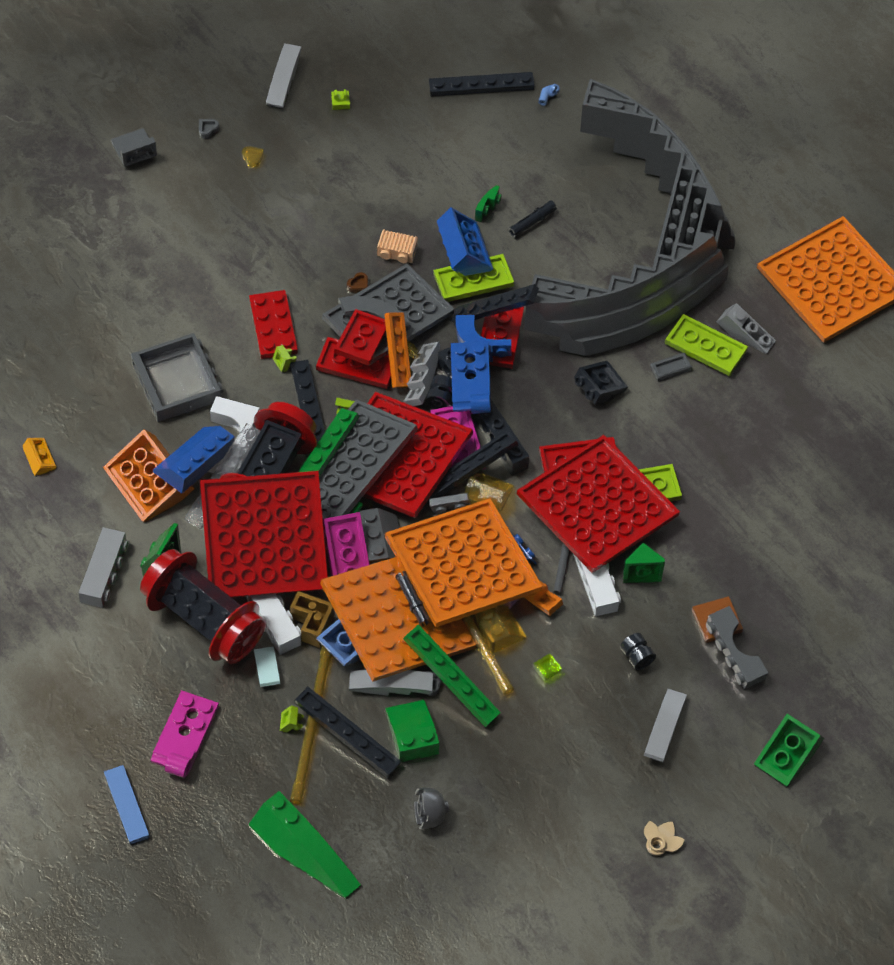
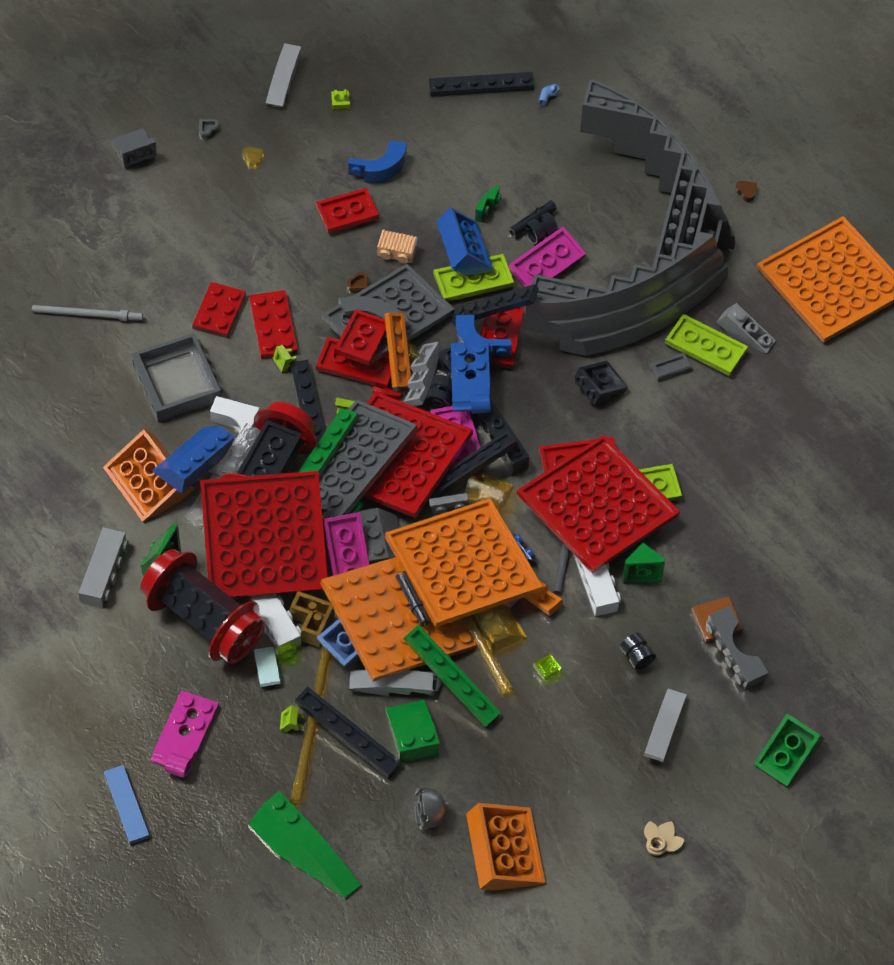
light orange slope [23,438,57,476] -> none
none -> light grey bar [32,305,143,321]
none -> red plate [192,282,246,338]
none -> clear neon green plate [275,640,297,664]
none -> red plate [316,188,379,234]
none -> blue arch [348,140,407,183]
none -> red bar [372,386,403,399]
none -> orange slope [466,803,545,891]
none -> dark pink plate [508,227,586,287]
none -> black wheel [524,212,558,244]
none -> reddish brown tile [735,181,757,202]

